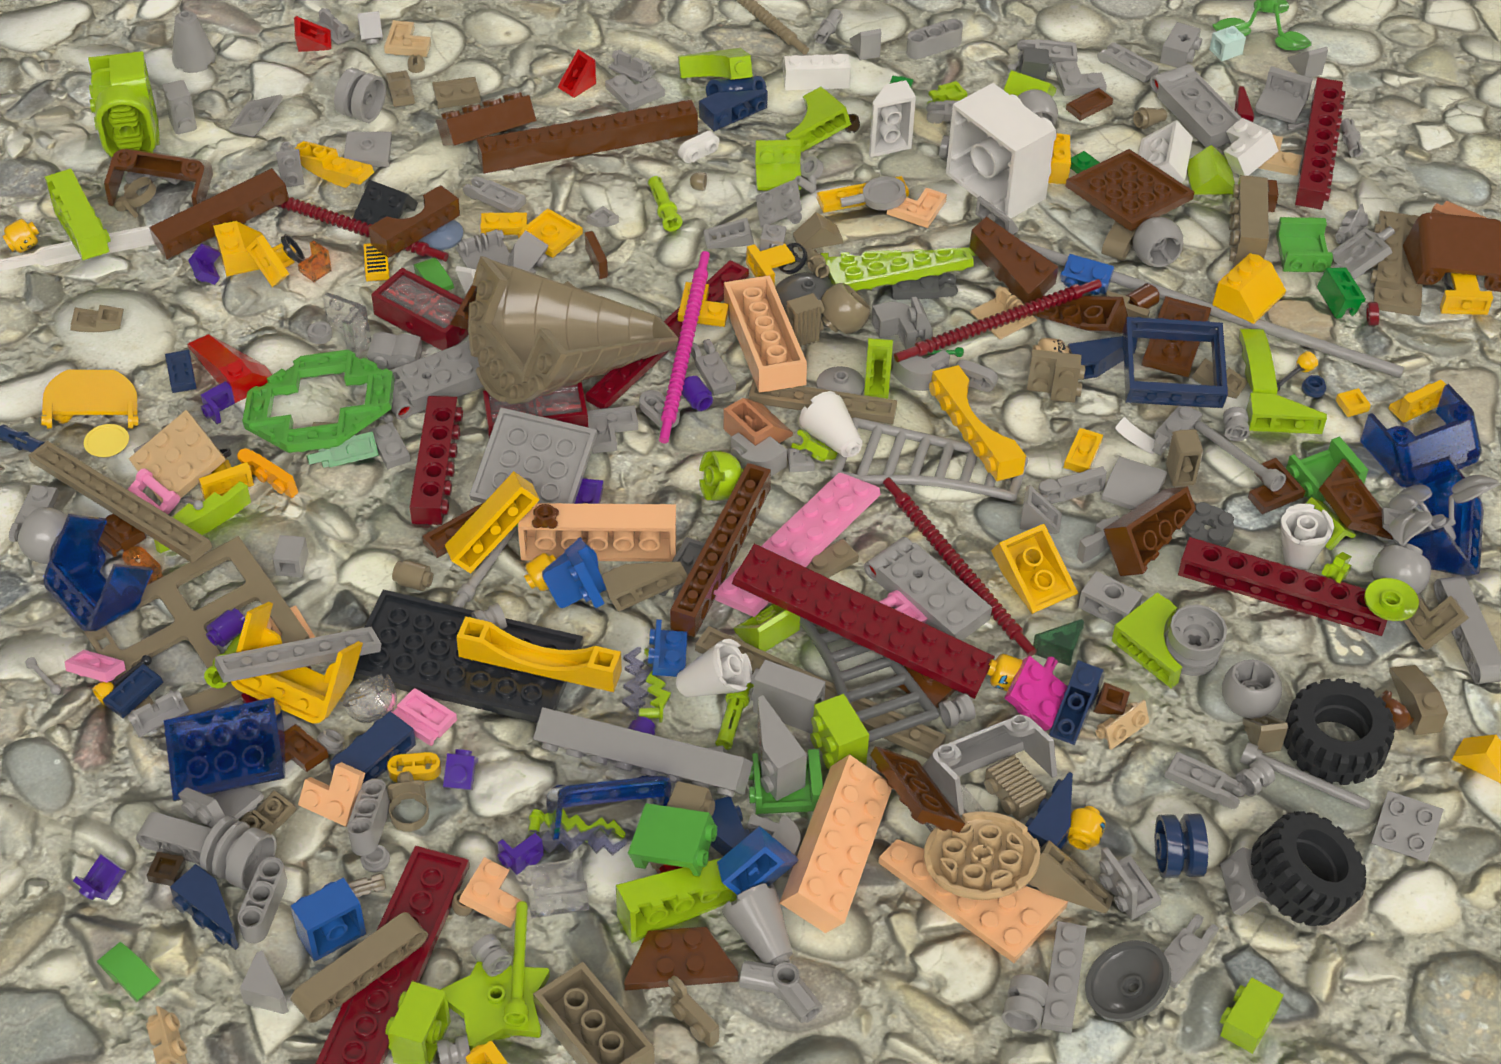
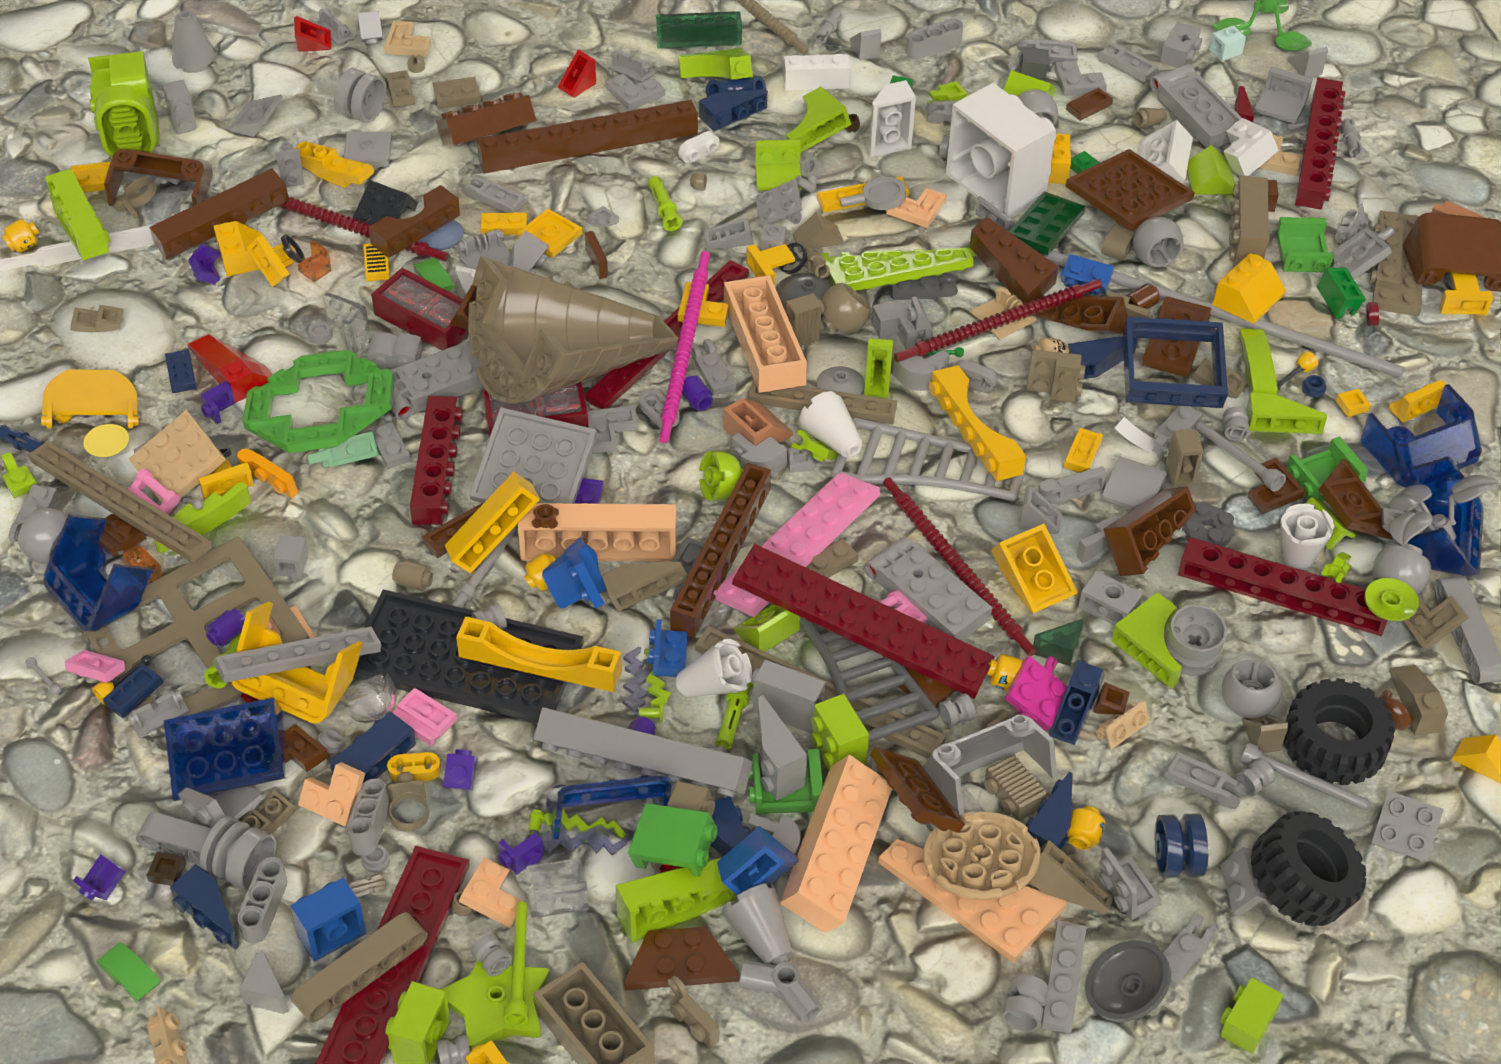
none -> lime plate [1,452,37,498]
none -> yellow plate [71,161,111,193]
none -> clear green brick [656,11,742,49]
none -> dark green plate [1008,191,1086,255]

